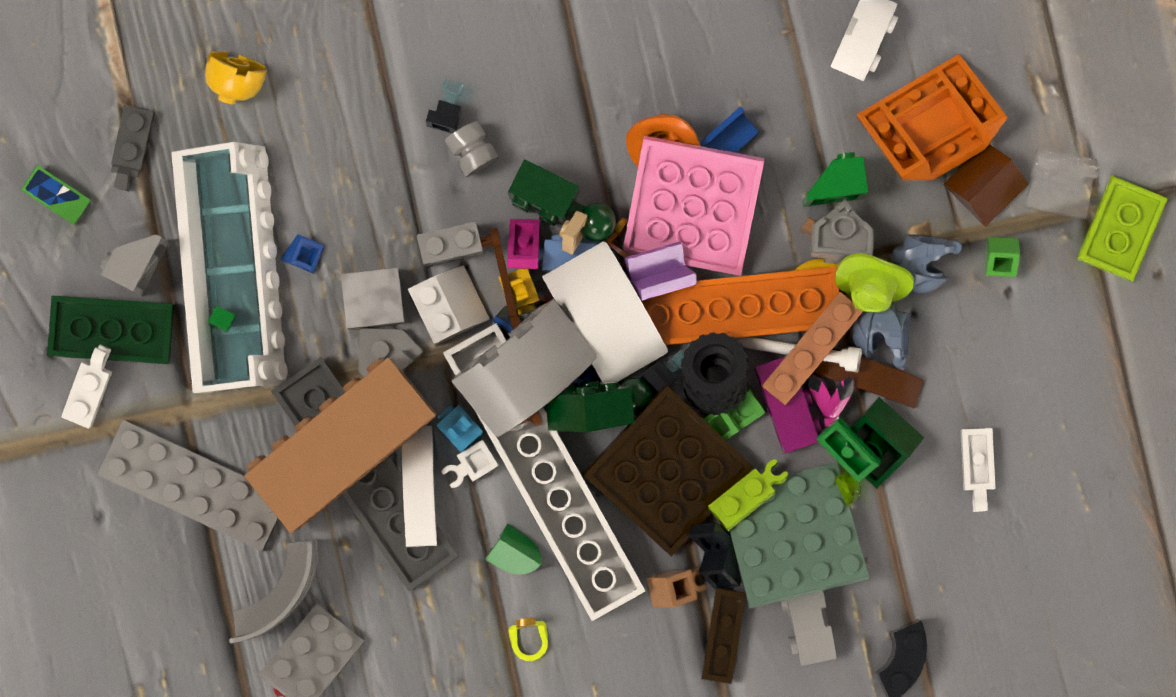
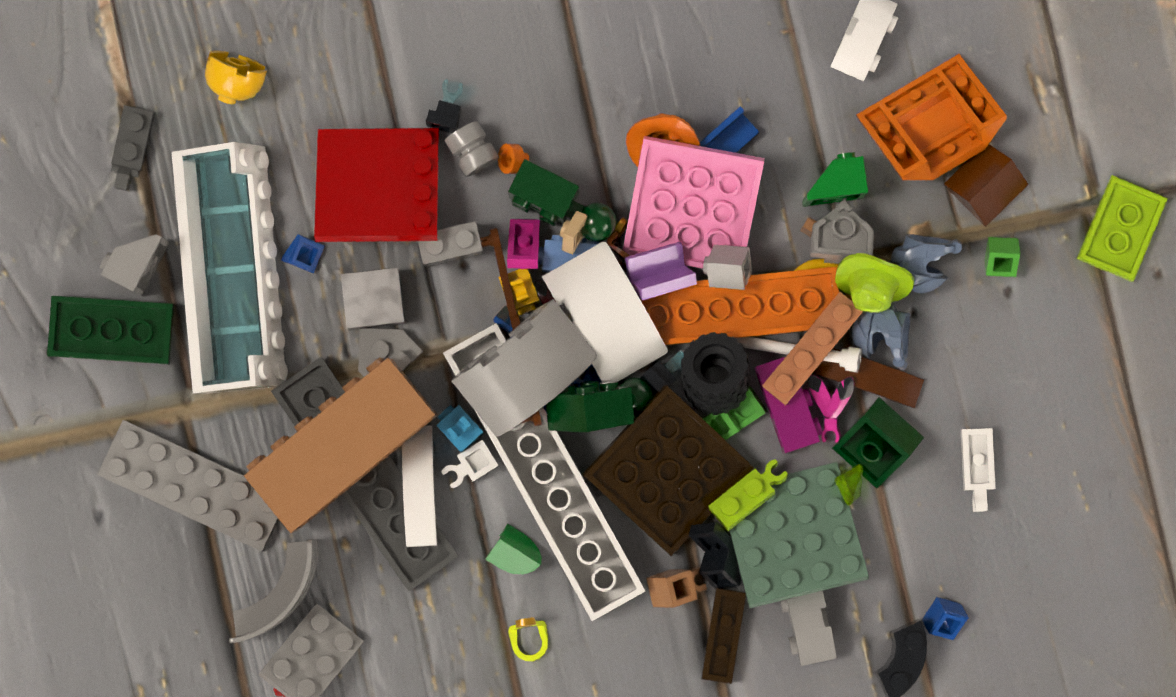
slope [20,165,91,225] -> none
white plate [61,344,112,429] -> none
green piece [208,306,236,333] -> none
white slope [408,265,490,346] -> none
green brick [816,417,882,483] -> none
clear plate [1025,148,1099,220] -> none
none -> red plate [314,128,439,242]
none -> orange tile [498,144,529,174]
none -> light grey brick [703,244,752,290]
none -> blue slope [922,597,969,640]

